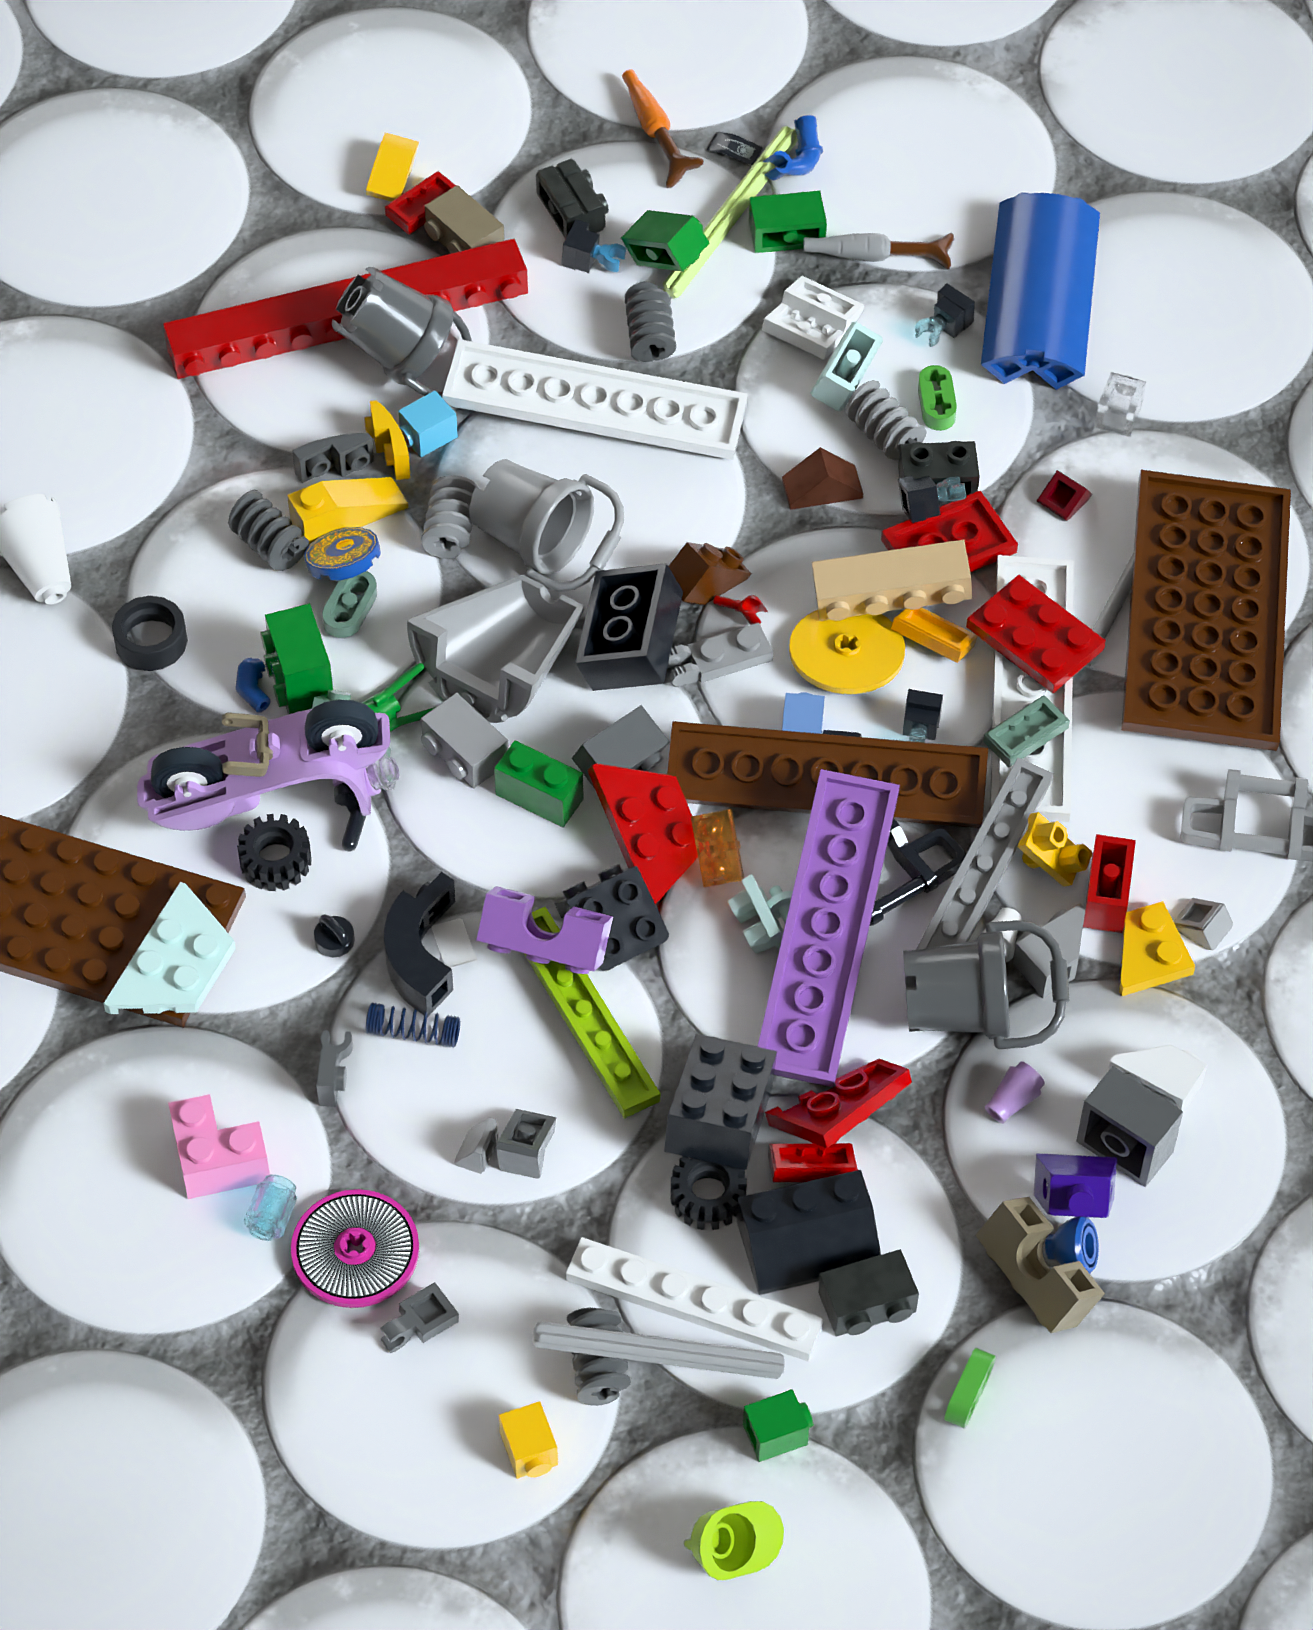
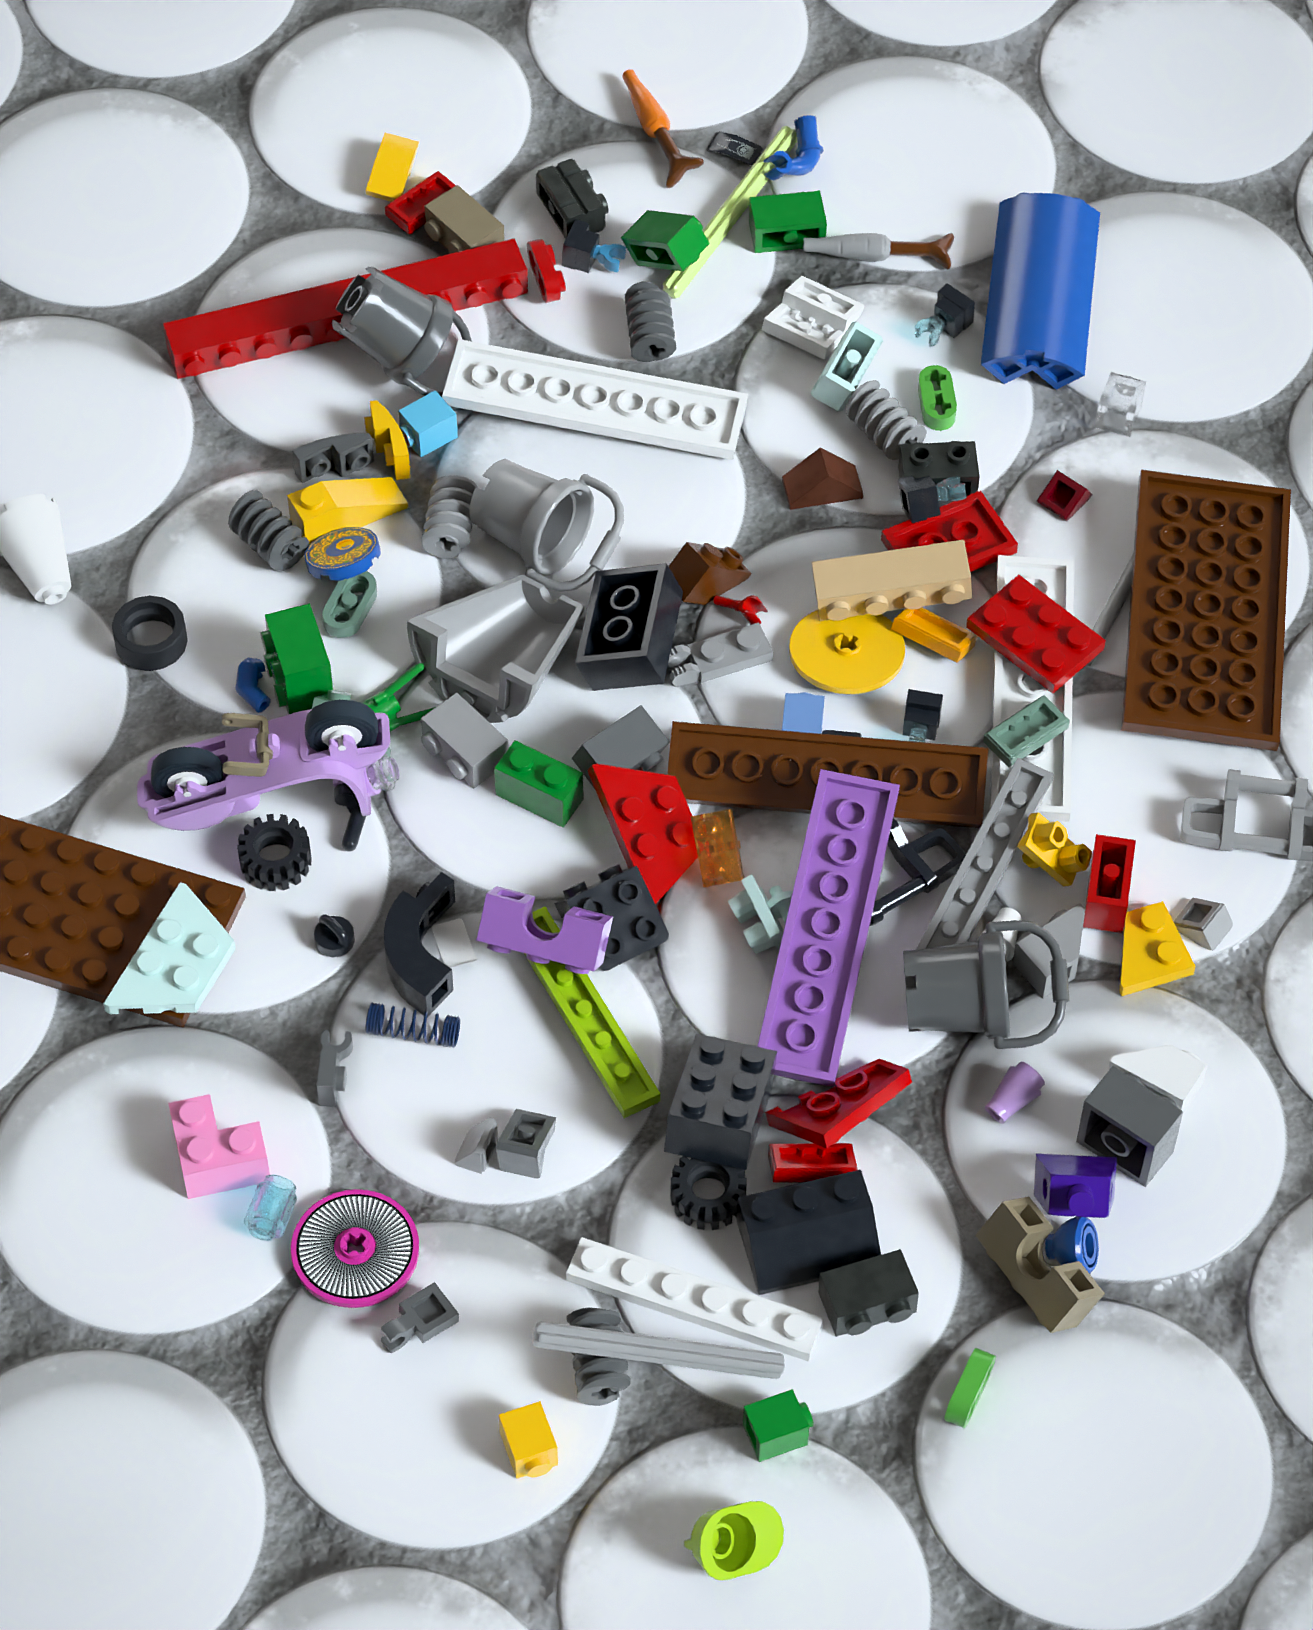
none -> red plate [527,239,566,303]

